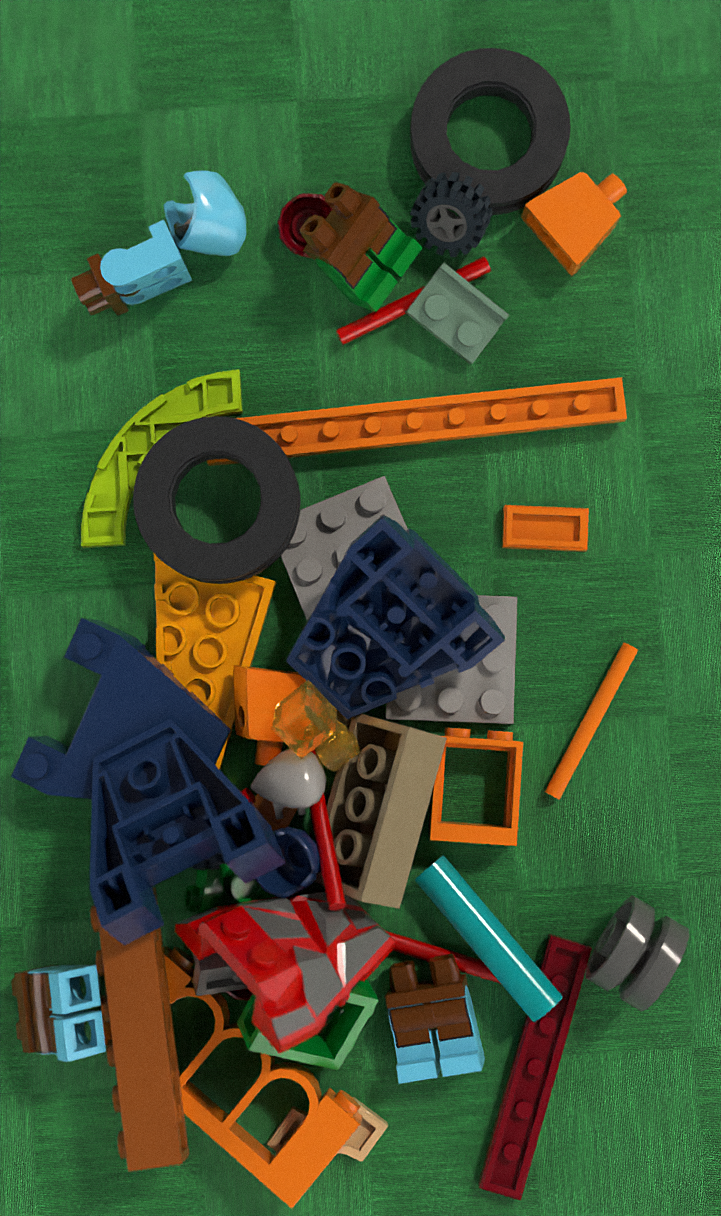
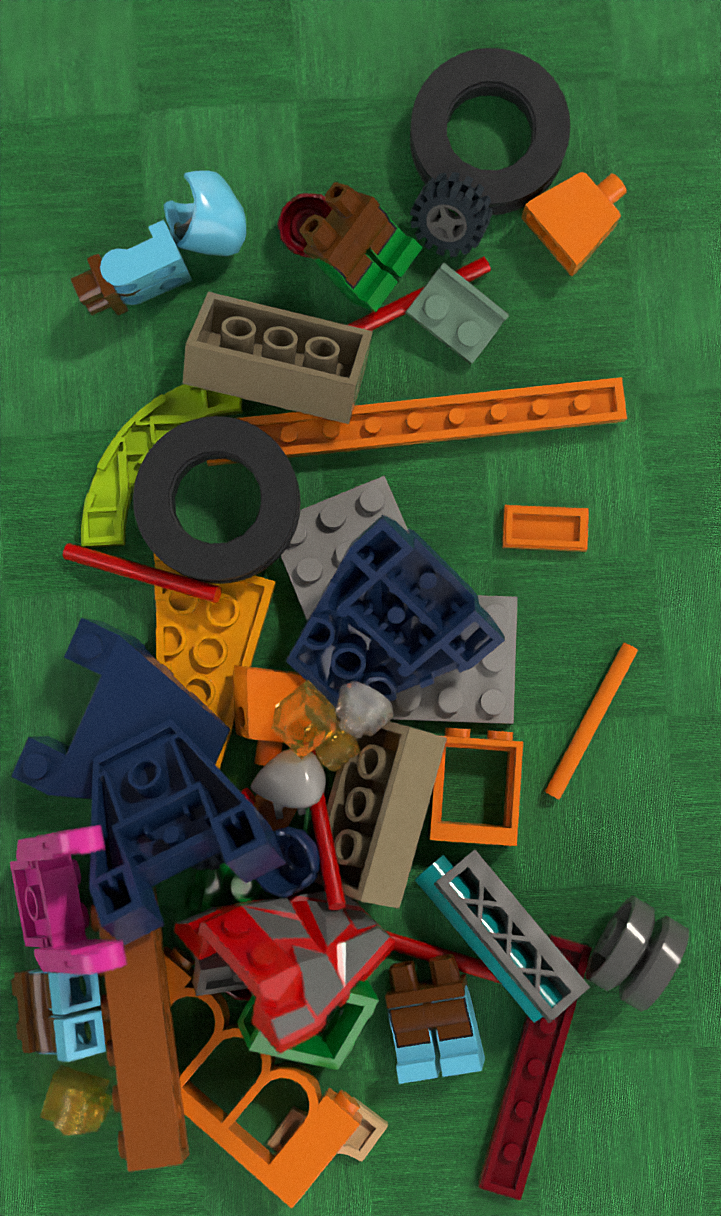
none -> dark pink plate [10,825,127,975]
none -> clear yellow brick [40,1065,112,1136]
none -> red bar [63,543,222,603]
none -> dark tan brick [183,292,373,424]
none -> clear cone [336,681,393,738]
none -> dark grey fence [434,850,590,1023]

